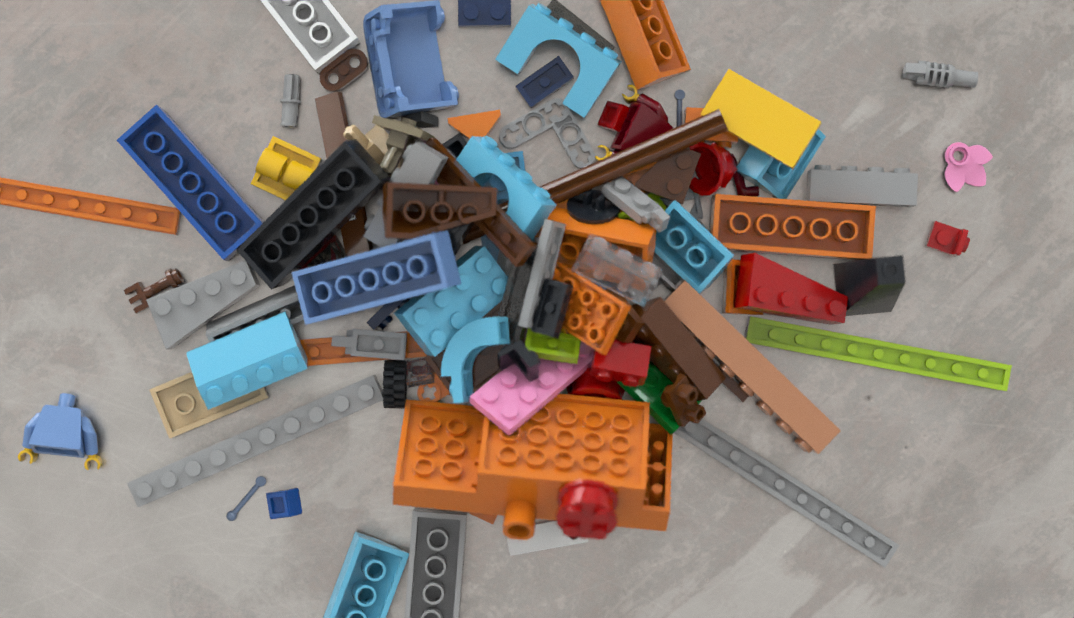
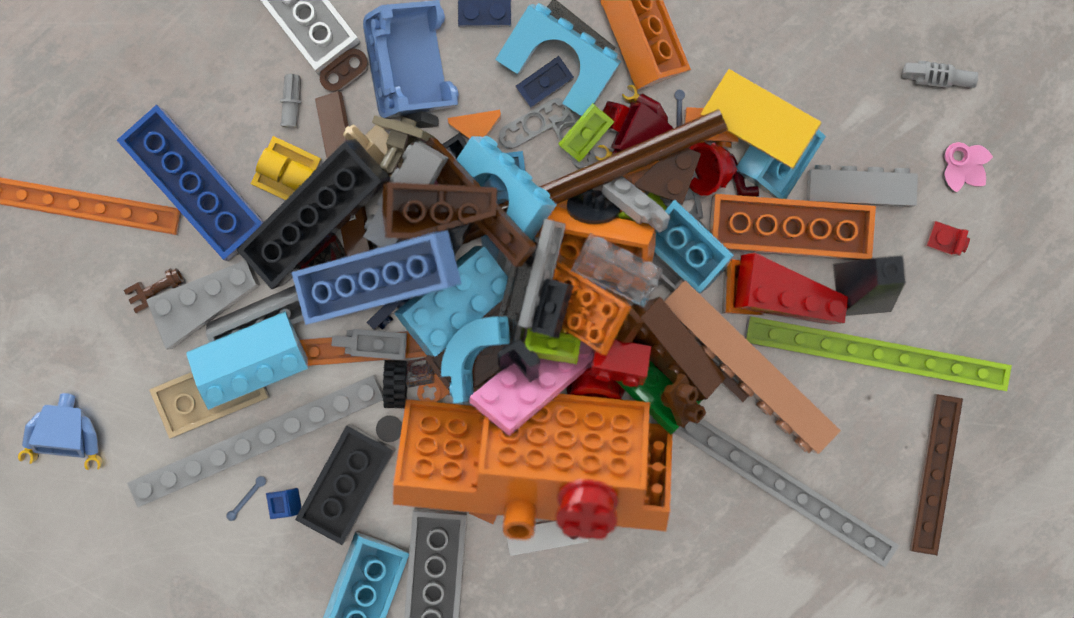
none -> black brick [295,424,396,545]
none -> dark grey tile [376,415,402,442]
none -> lime plate [558,103,614,162]
none -> reddish brown tile [910,394,963,556]

